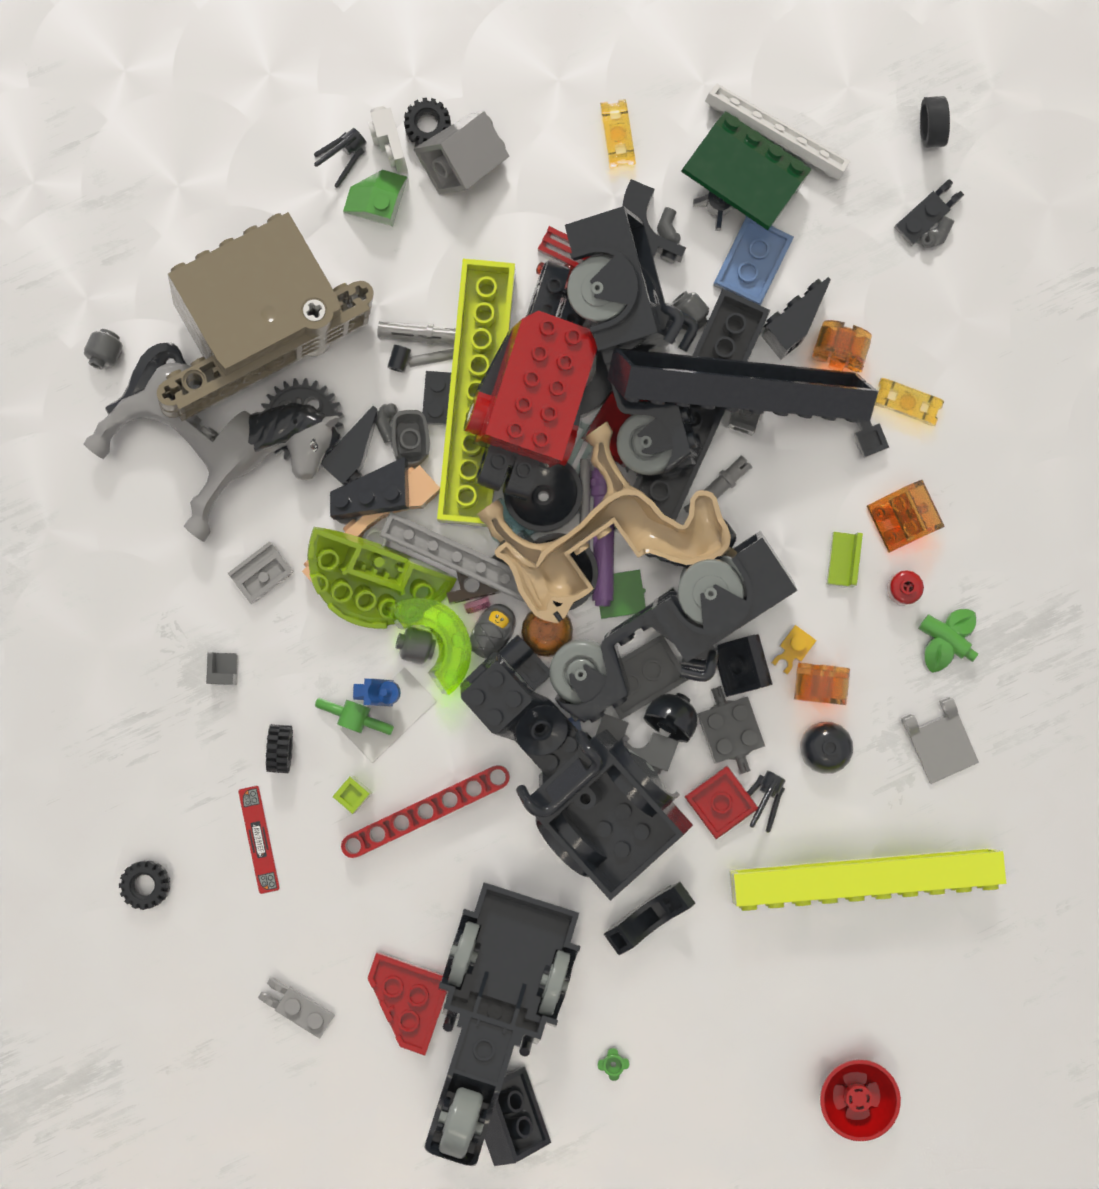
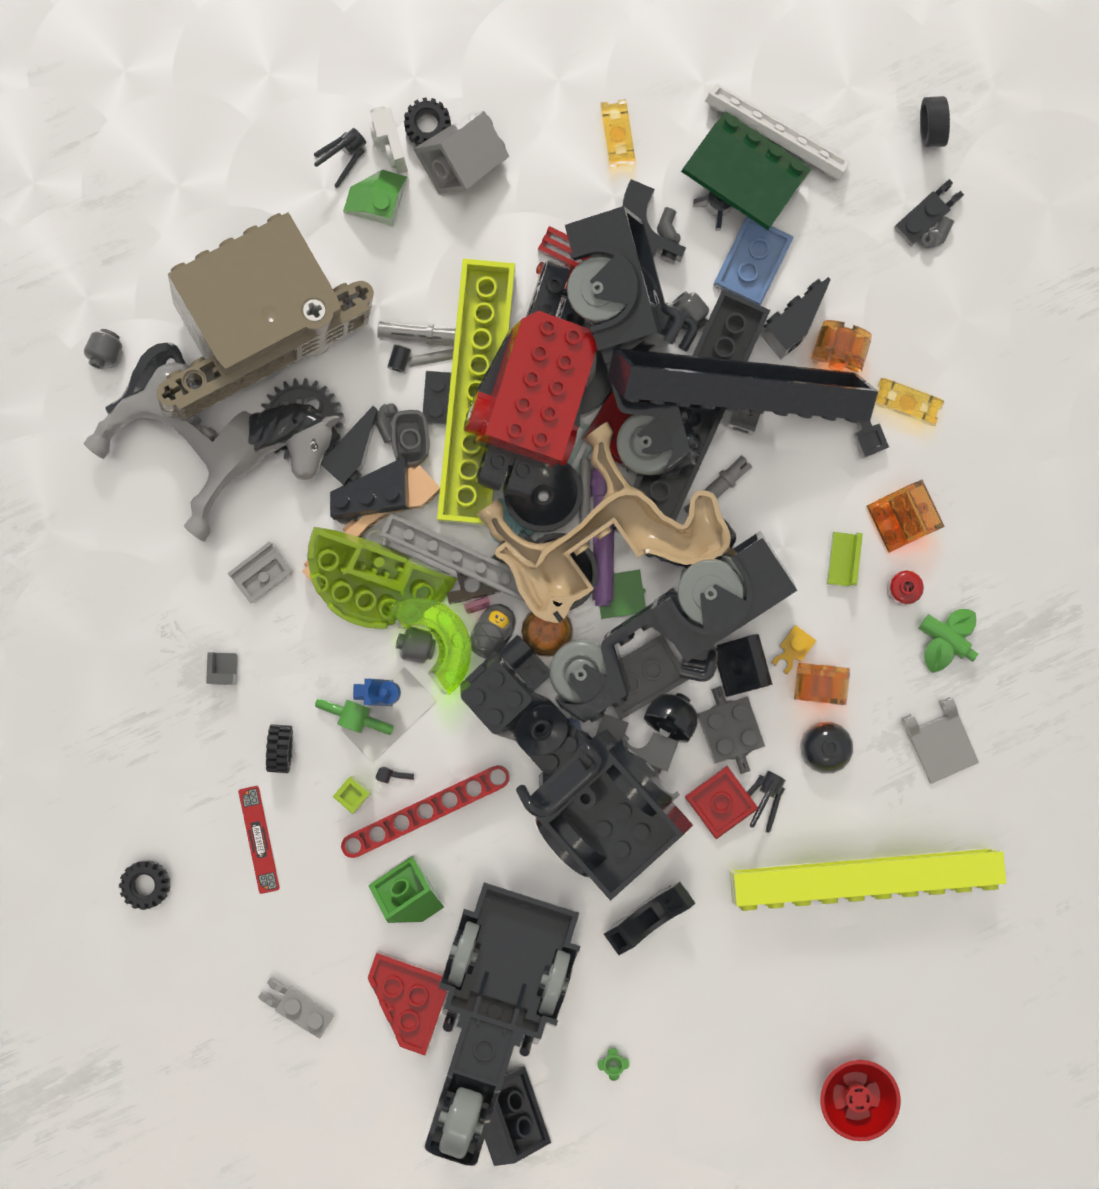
none -> bright green slope [368,856,444,923]
none -> black hand [375,767,414,784]

